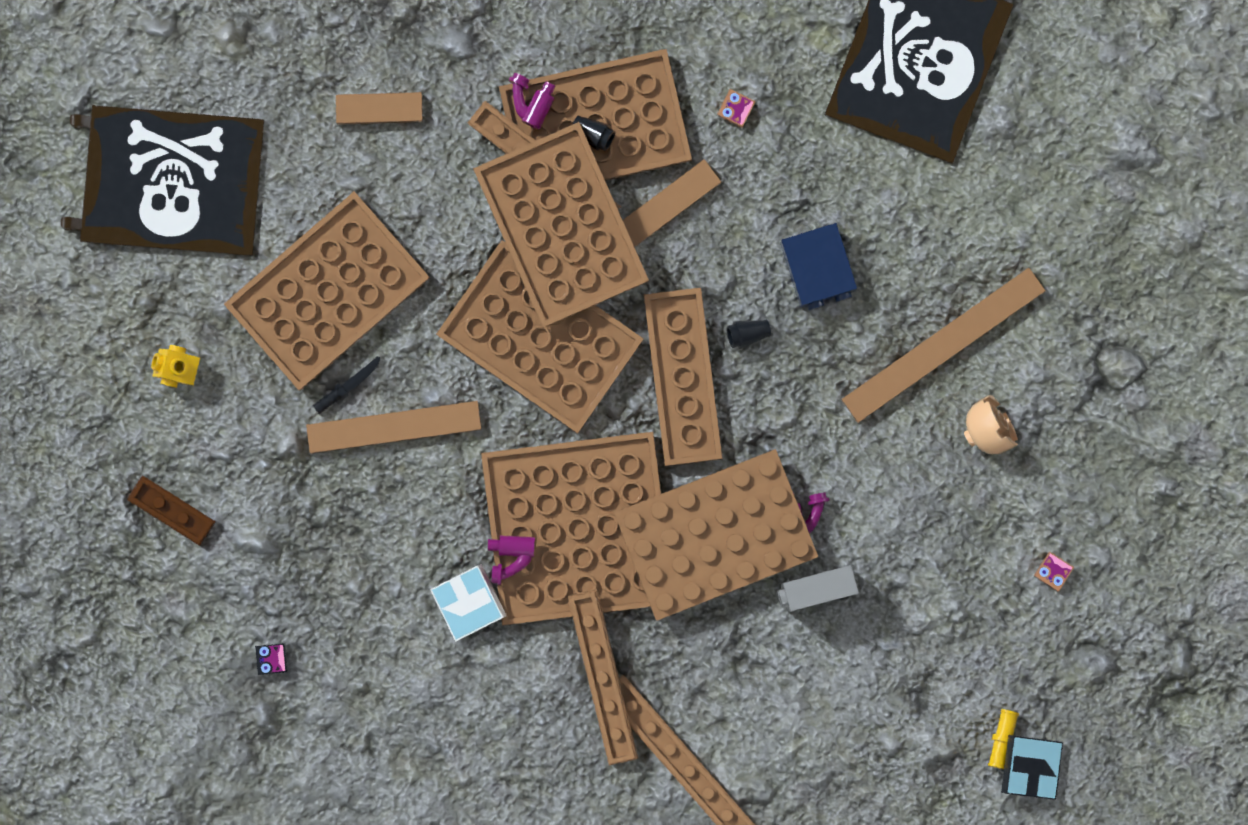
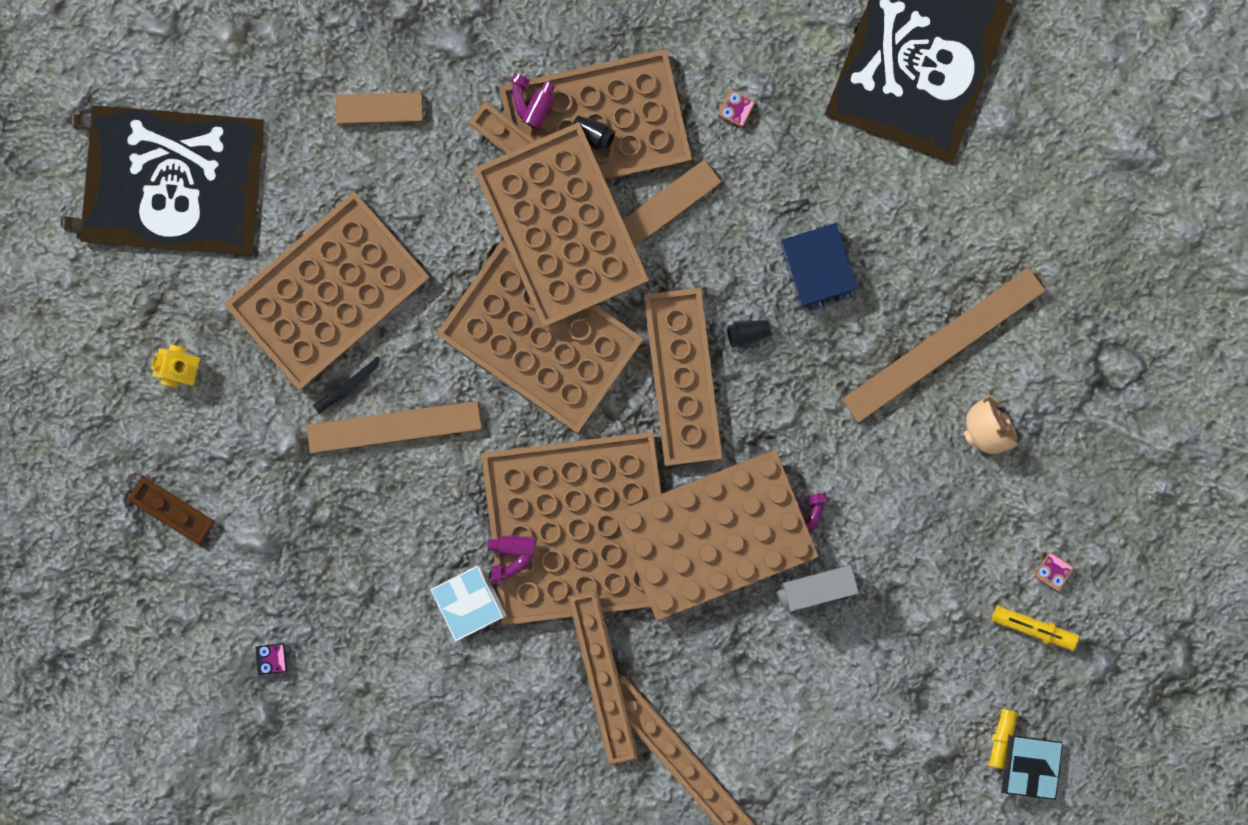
none -> yellow pin [991,605,1079,652]

